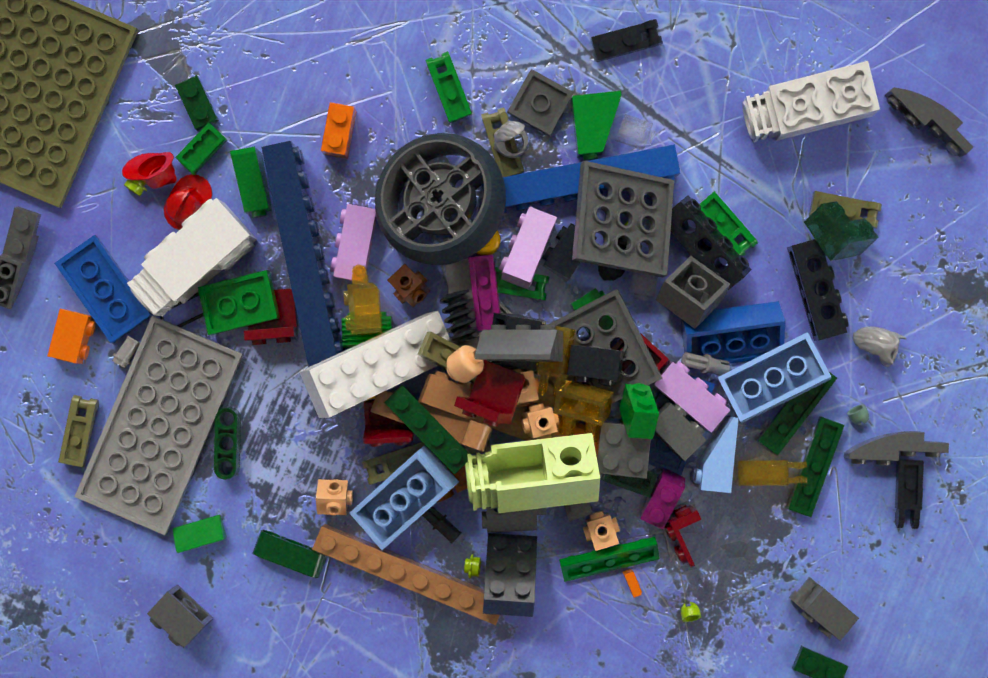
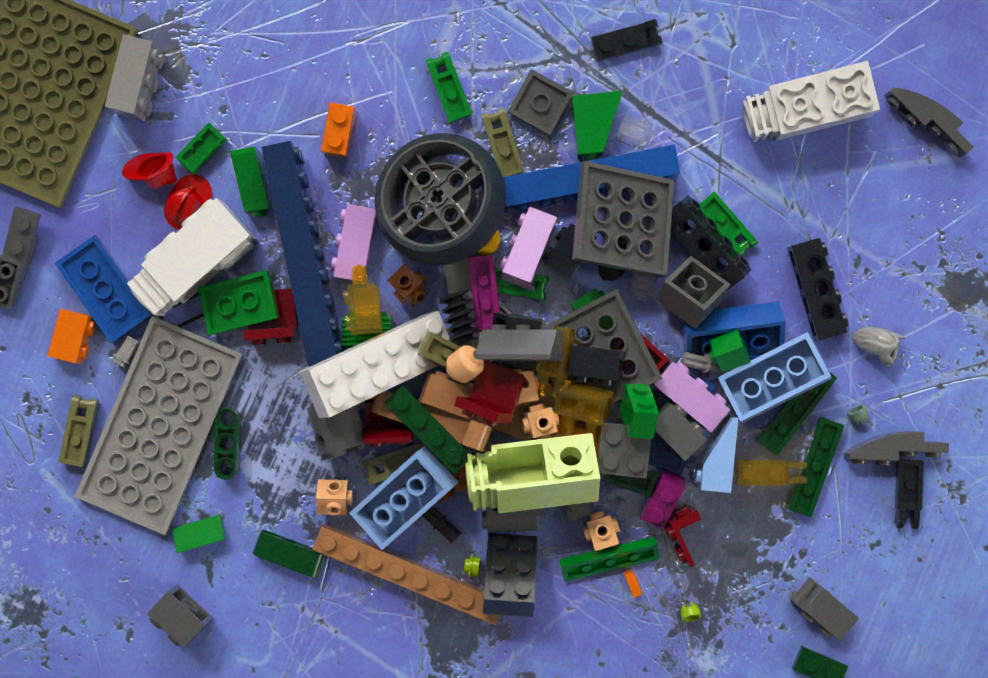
lime plate [124,179,147,196] -> none
dark green plate [175,75,219,130] -> none
light grey piece [494,121,528,158] -> none
clear green brick [804,201,879,261] -> none
olive plate [809,191,882,229] -> none
none -> light grey brick [105,34,164,122]
none -> dark grey cylinder [307,403,368,460]
none -> green brick [709,329,751,373]

